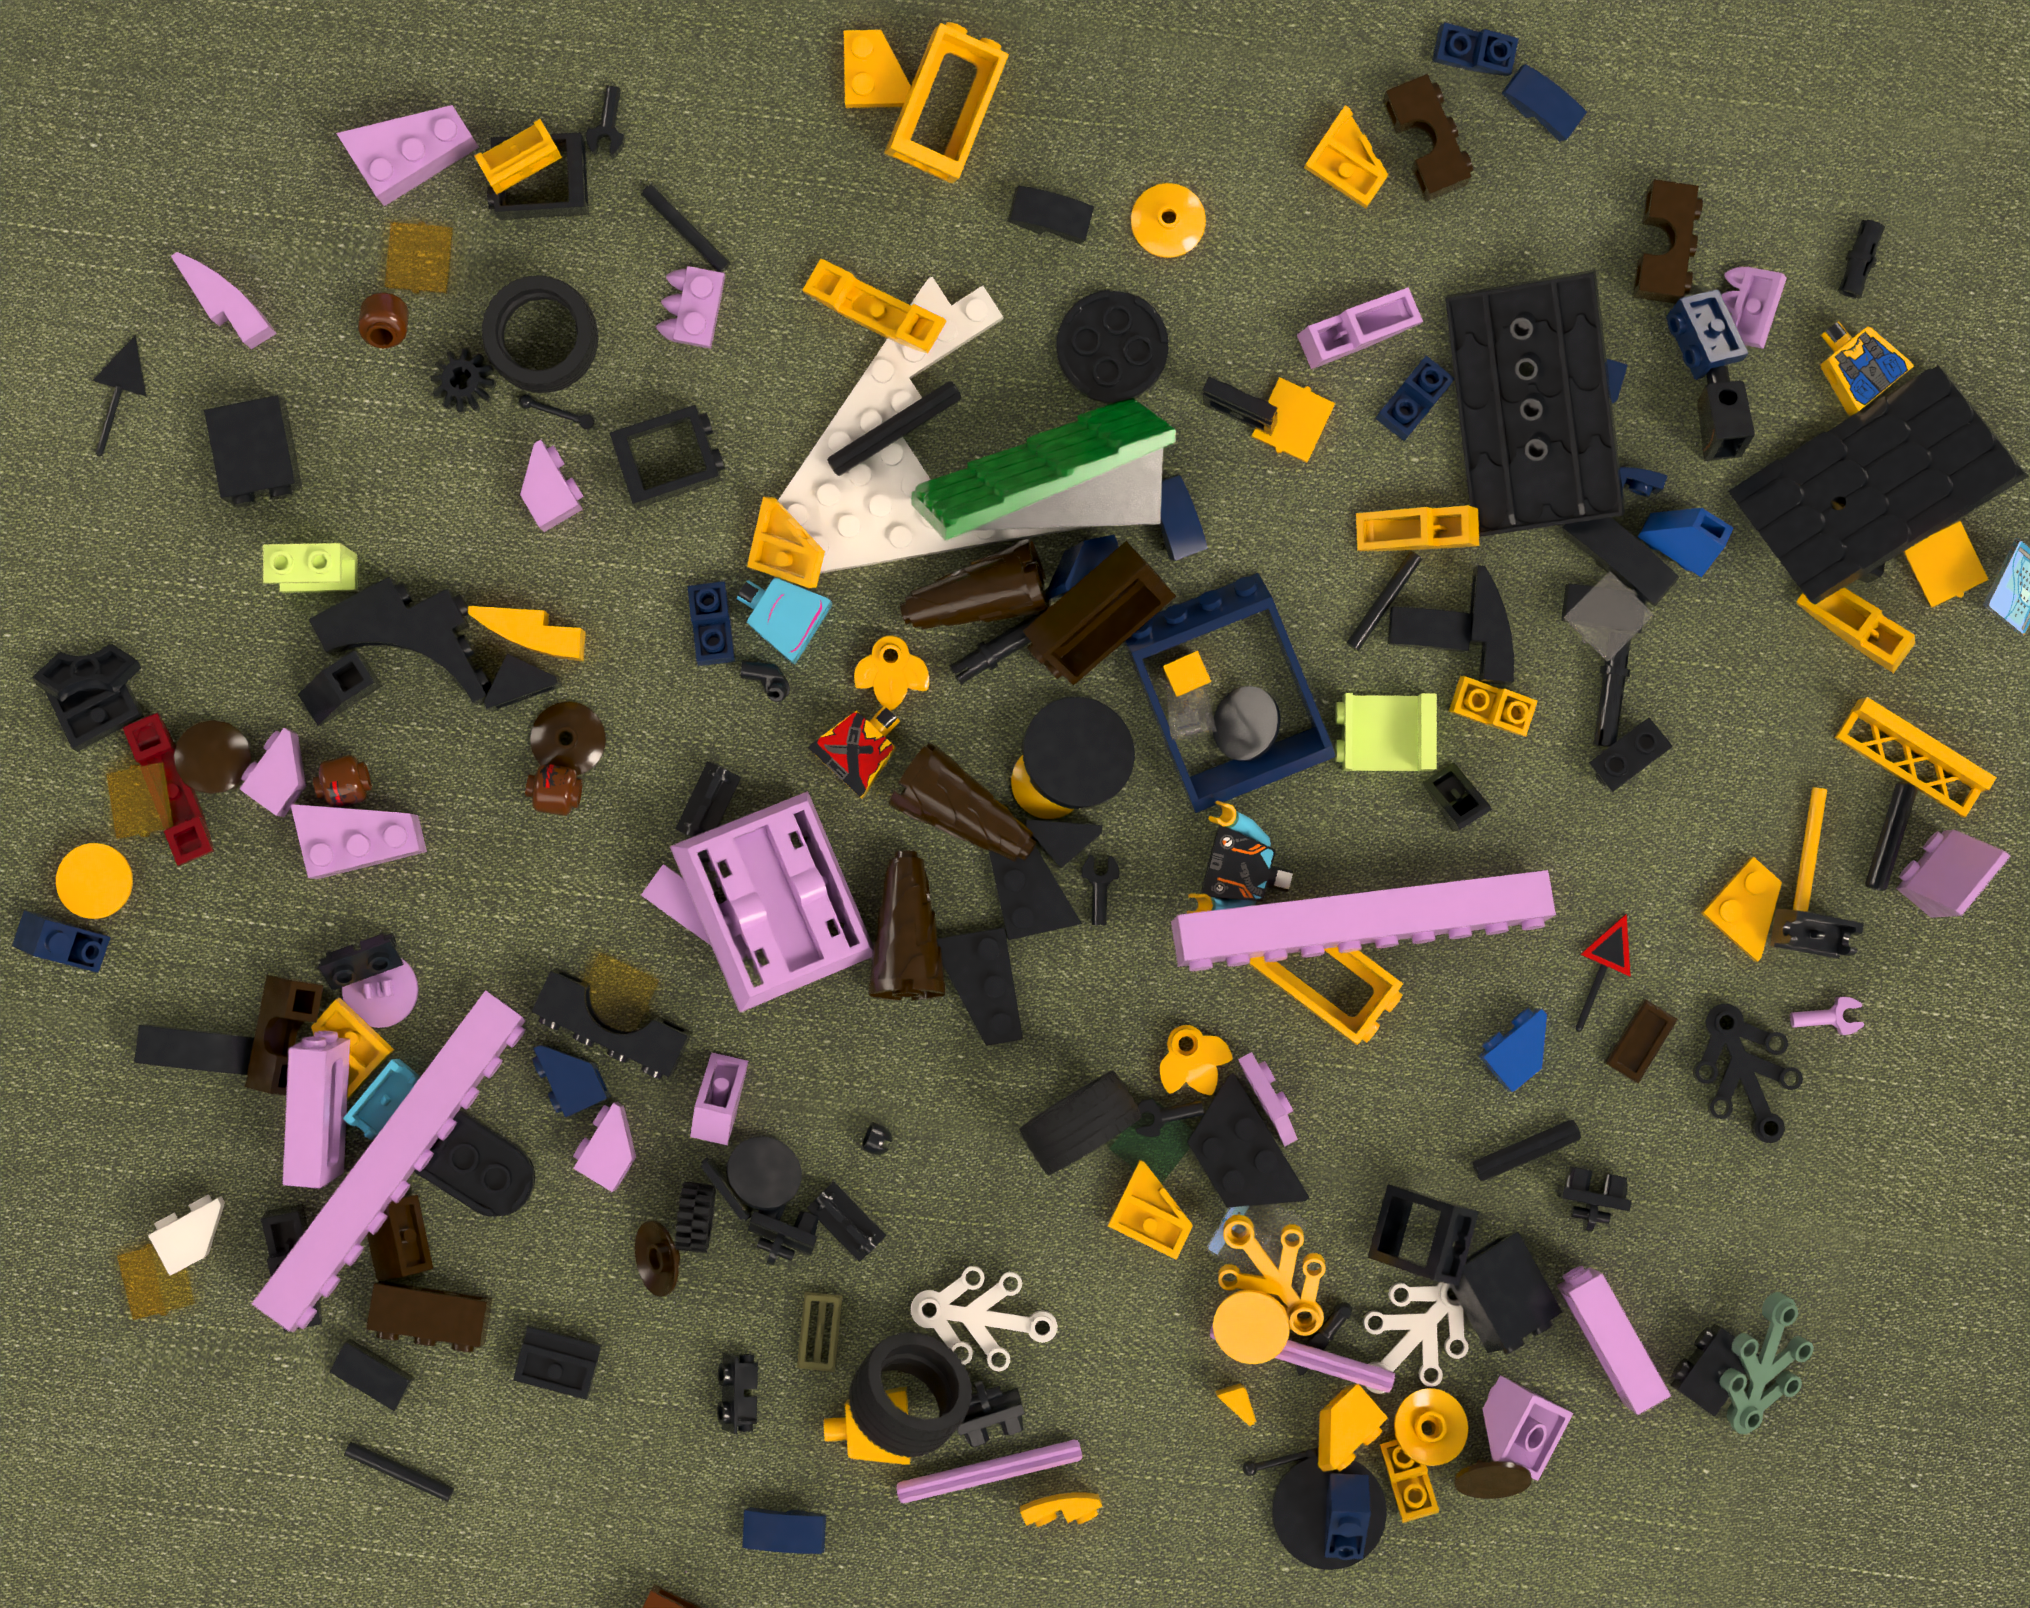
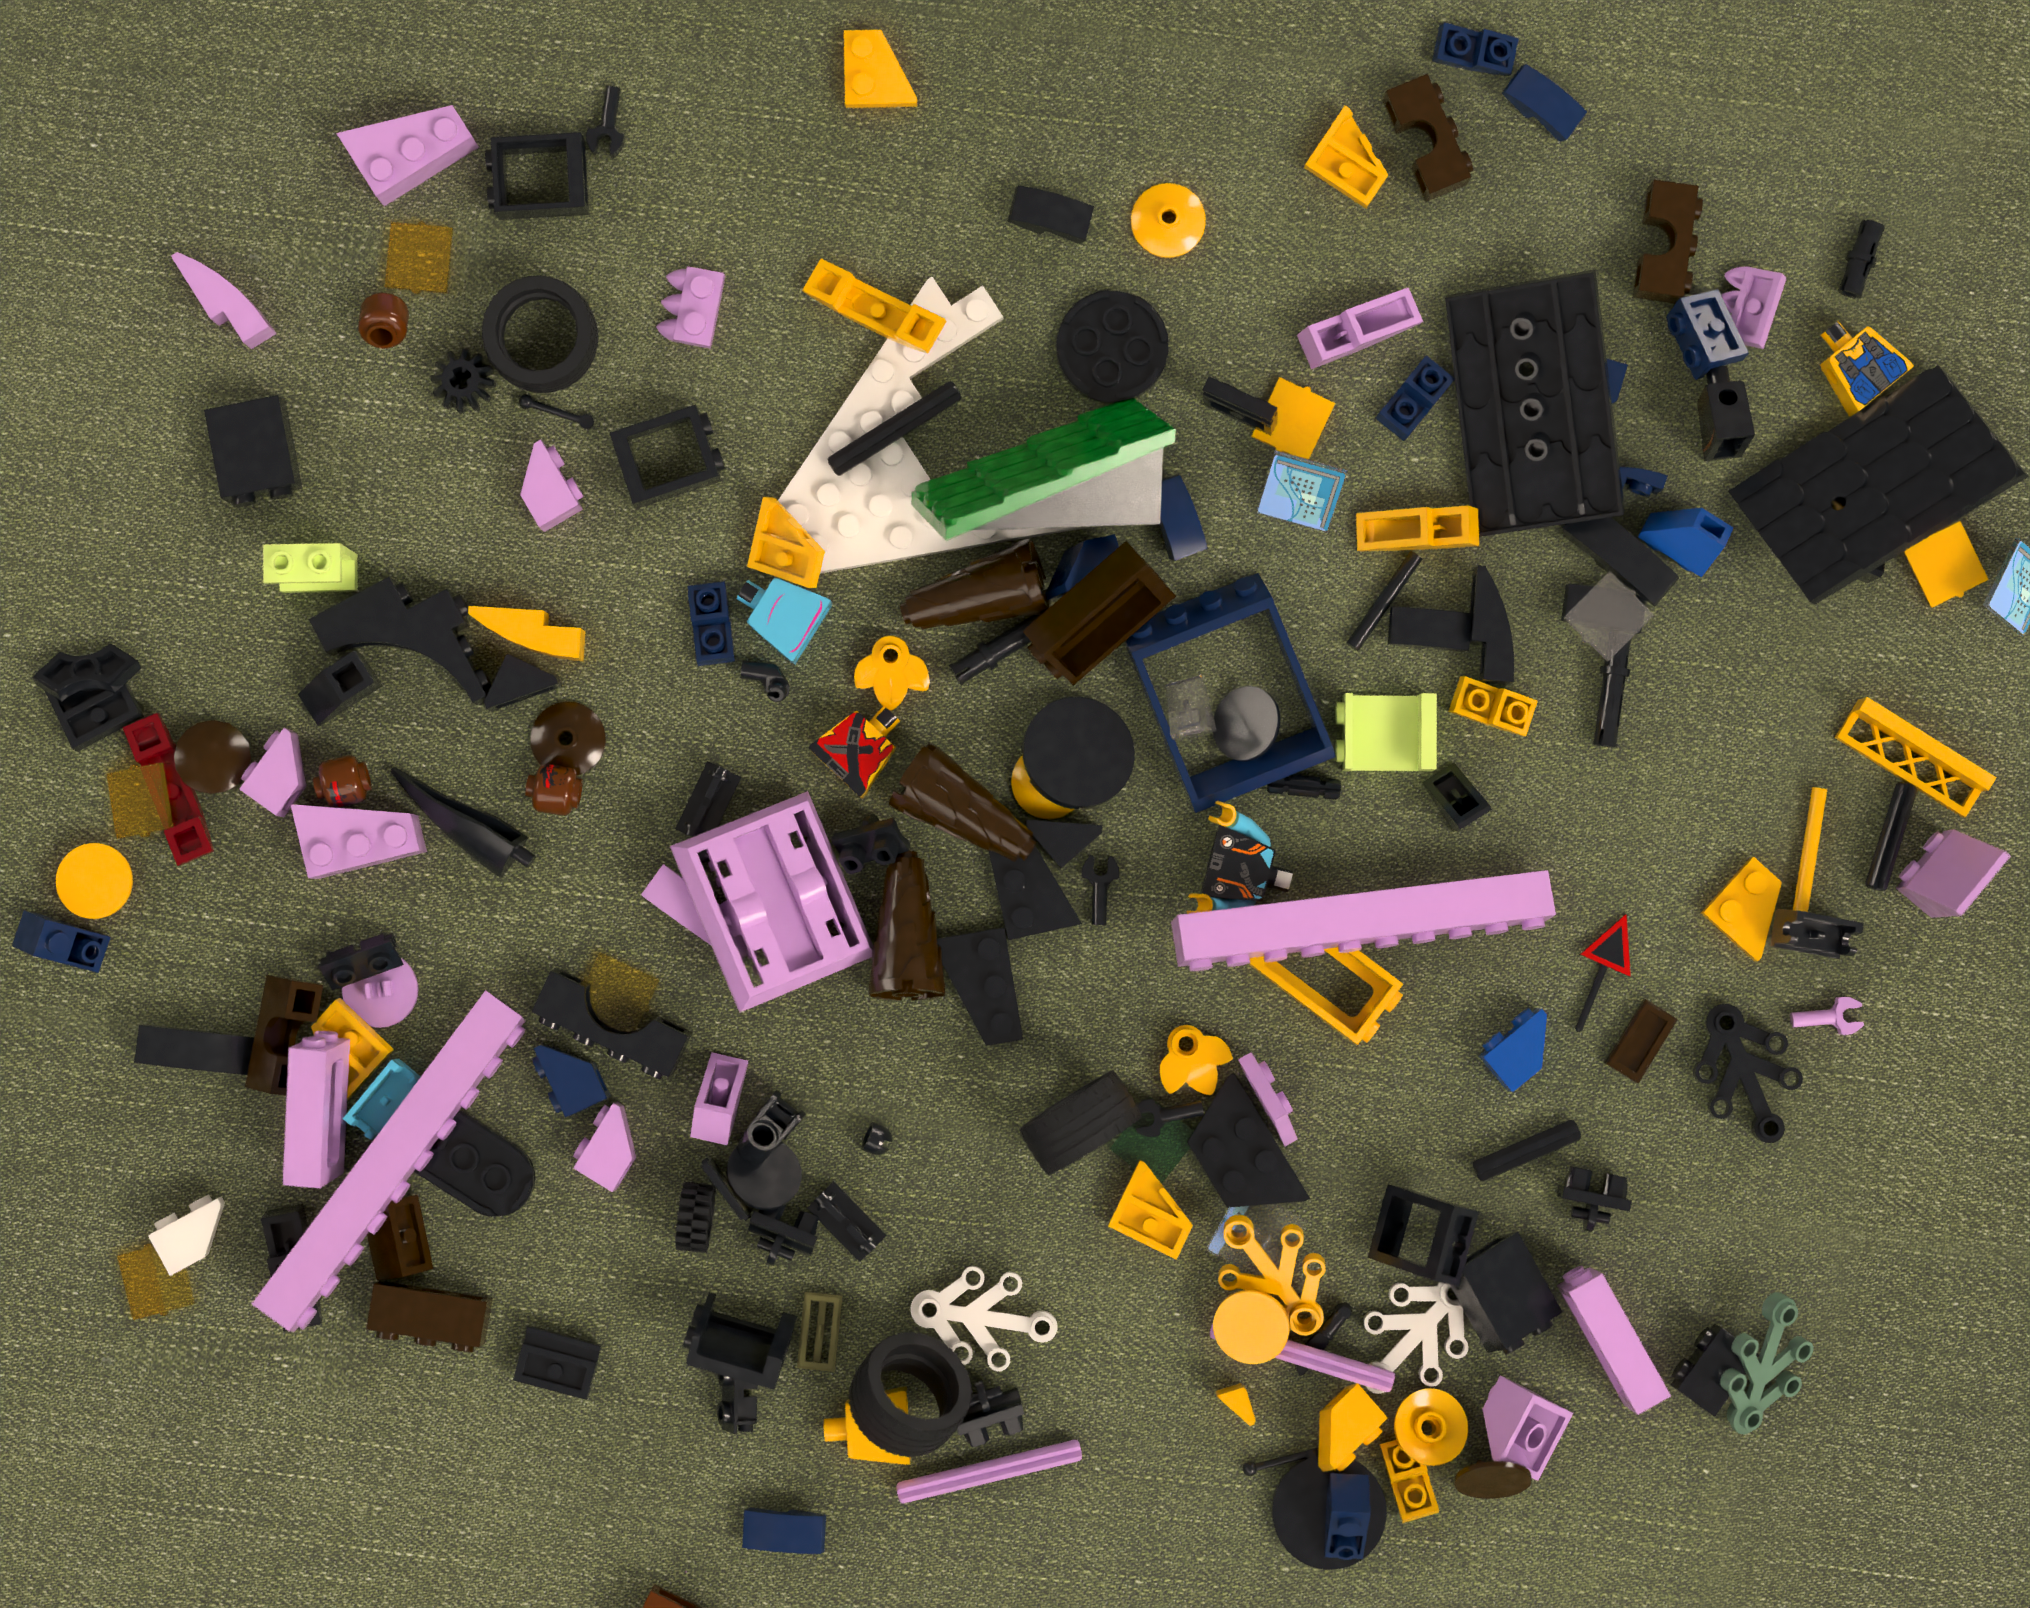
black piece [92,335,147,457] -> none
black slope [330,1339,415,1411] -> none
black bar [344,1442,455,1502] -> none
yellow hinge [474,119,562,194] -> none
dark brown dish [635,1220,680,1297] -> none
black bar [641,184,730,273] -> none
yellow piece [884,22,1009,184] -> none
yellow slope [1020,1492,1102,1527] -> none
yellow slope [1163,651,1211,697] -> none
black hinge [1589,717,1673,793] -> none
yellow slope [1796,587,1915,674] -> none
none -> black piece [390,767,536,878]
none -> black panel [683,1292,797,1390]
none -> black piece [738,1090,806,1164]
none -> black hips [831,814,910,875]
none -> piece [1256,450,1348,533]
none -> black axle [1267,774,1341,800]

